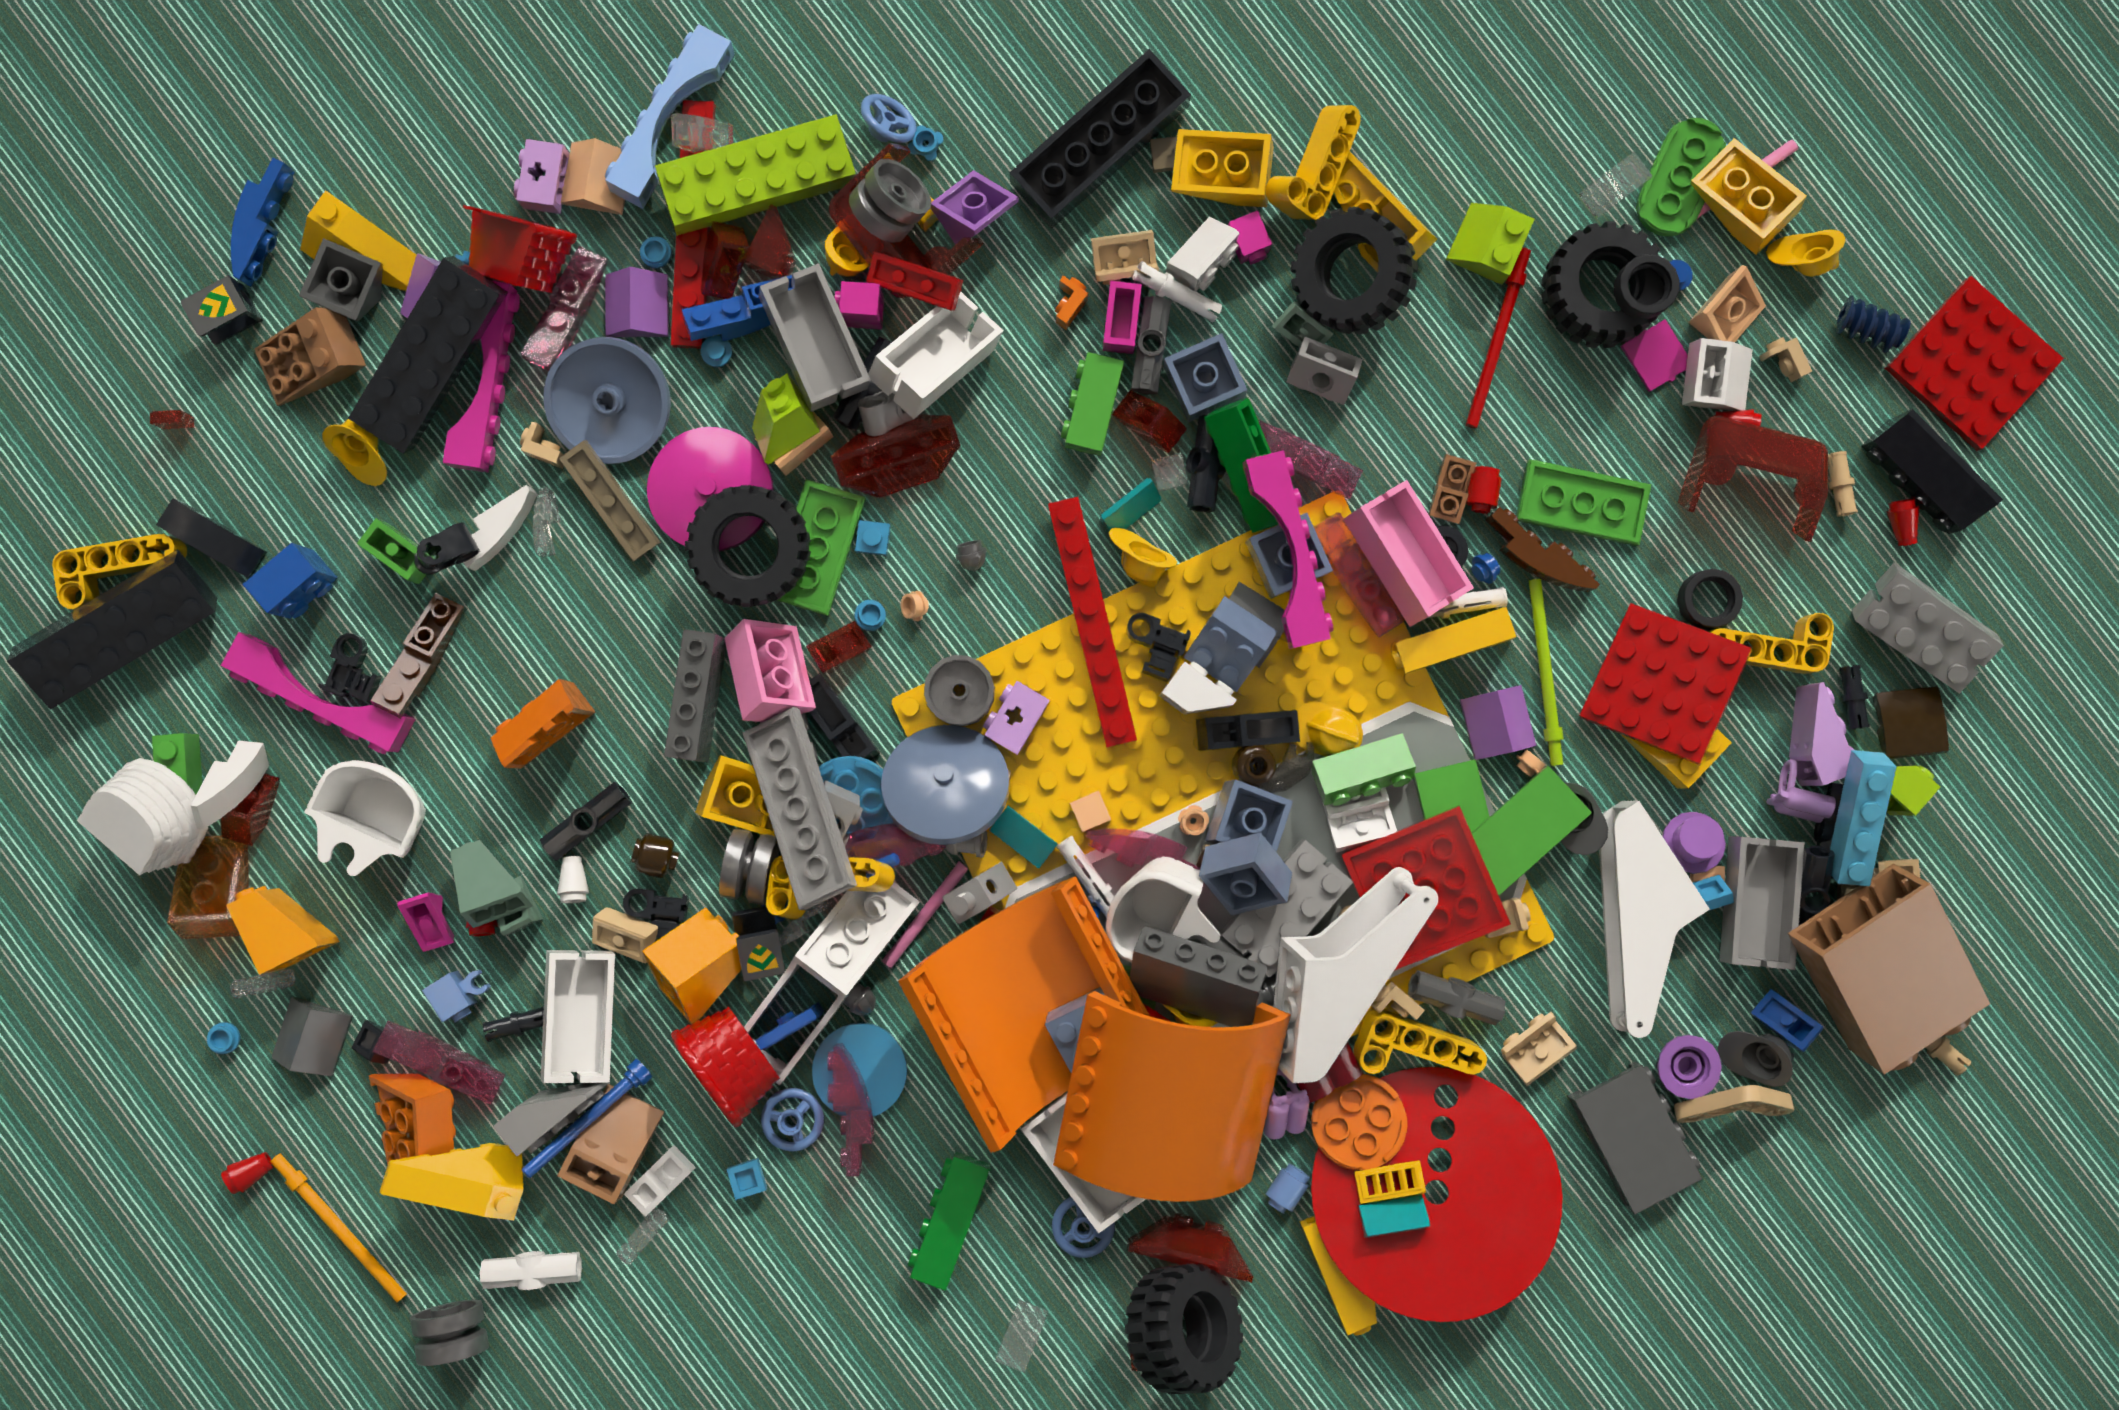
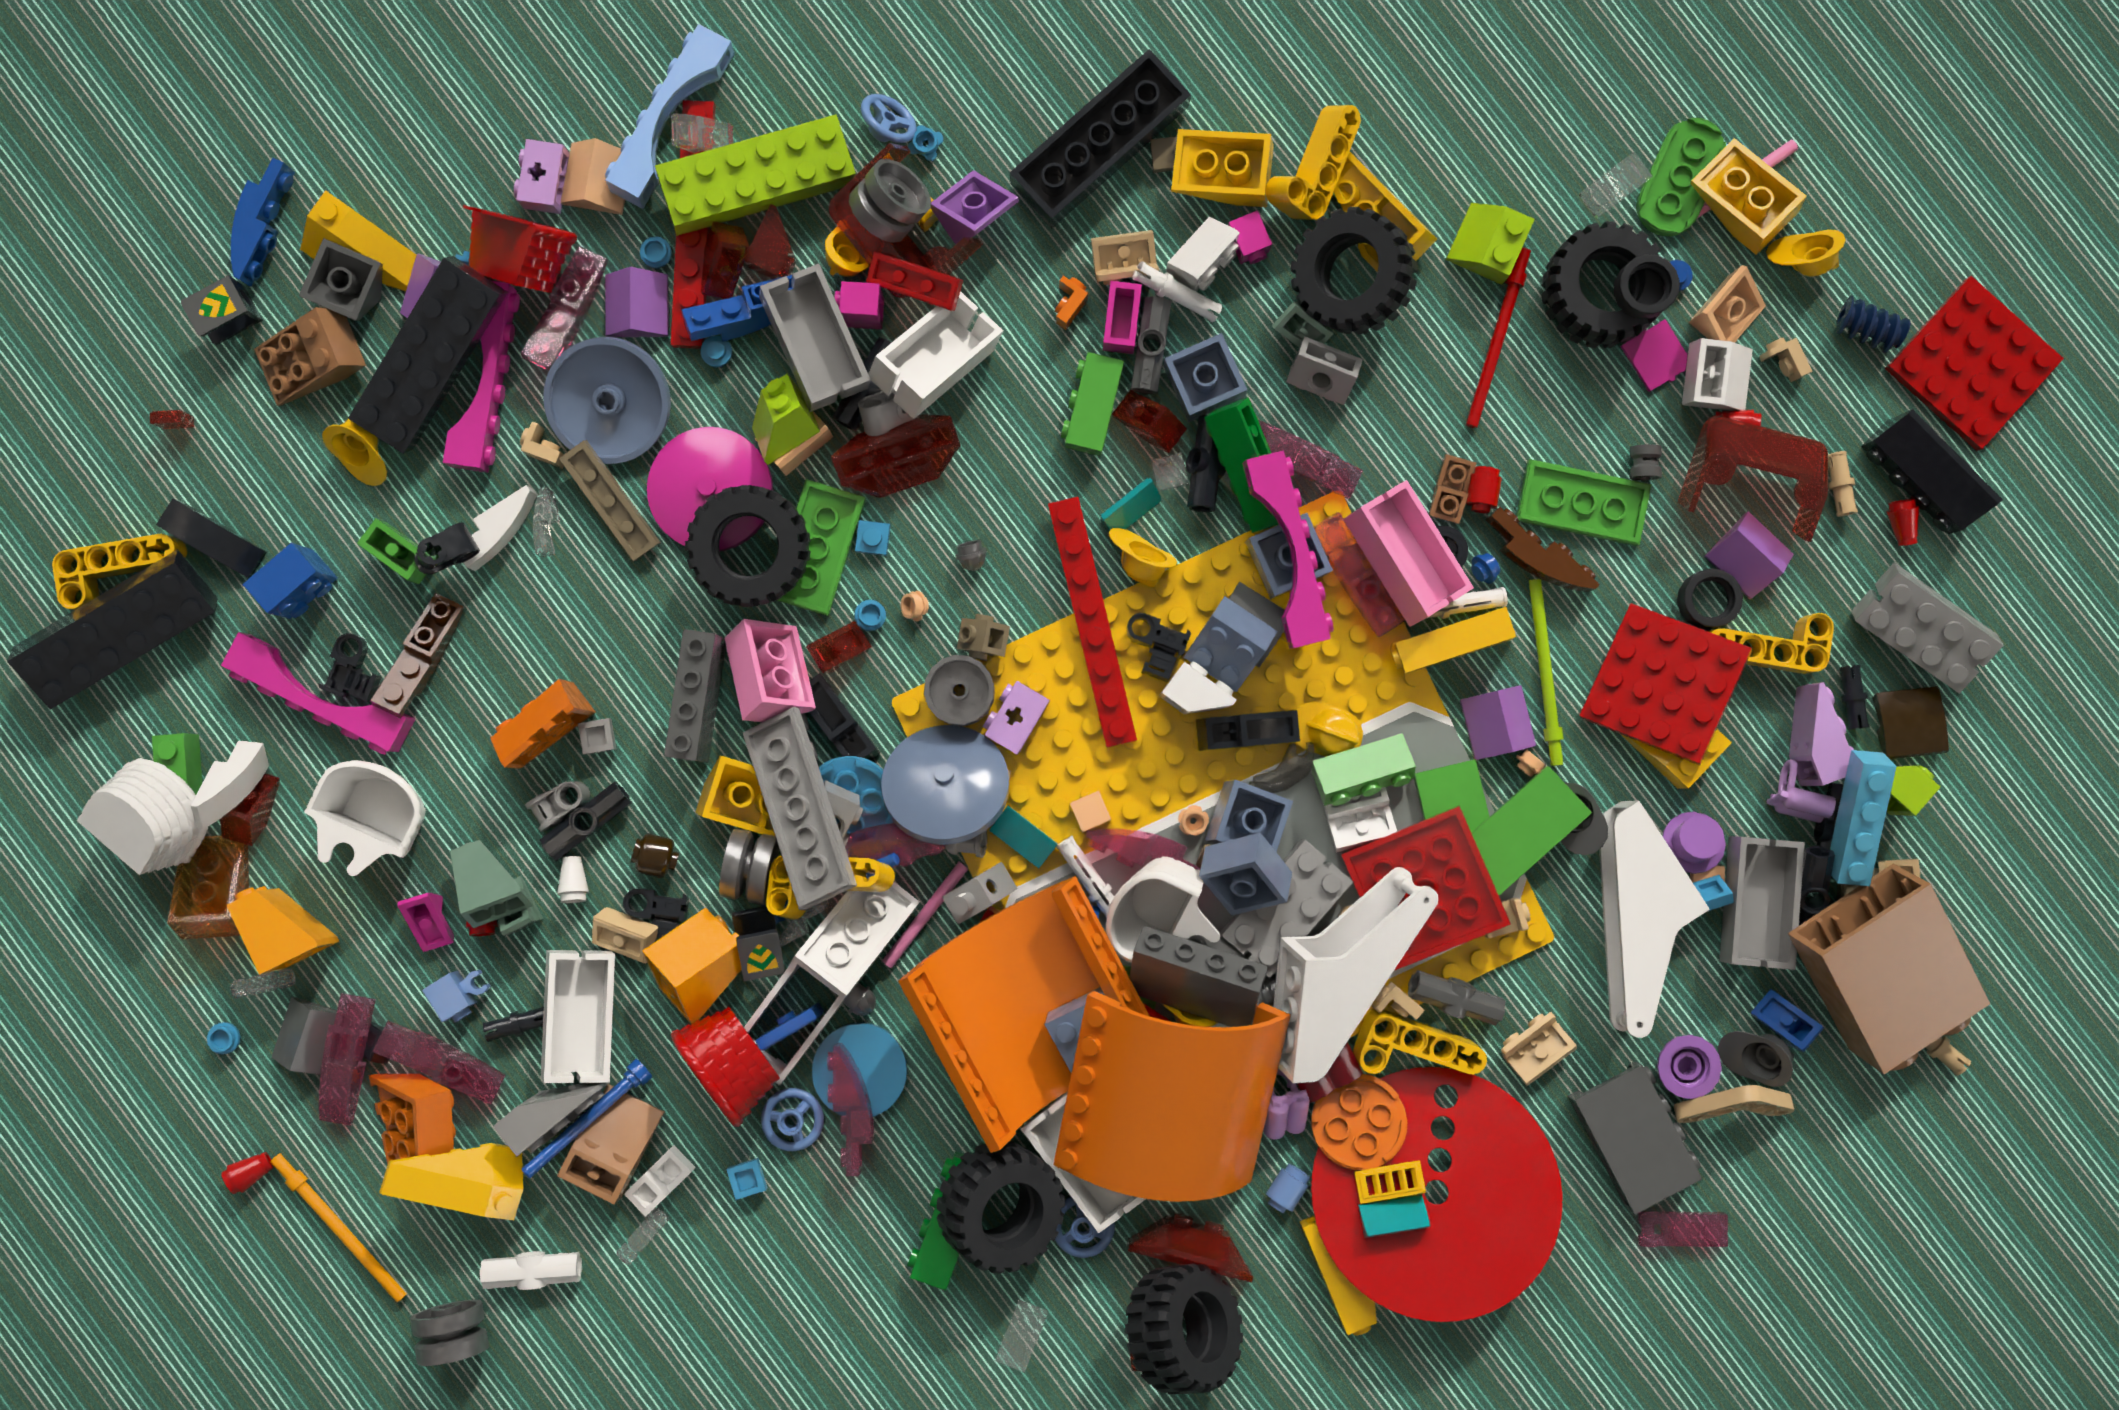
dark brown head [1232,745,1276,786] -> none
none -> clear pink slope [319,993,376,1126]
none -> light grey piece [525,781,590,832]
none -> light grey plate [578,718,616,755]
none -> black tyre [936,1141,1065,1274]
none -> dark tan brick [957,614,1010,661]
none -> dark grey wheel [1630,444,1662,480]
none -> clear pink plate [1638,1212,1728,1247]
none -> medium lavender slope [1704,511,1794,599]

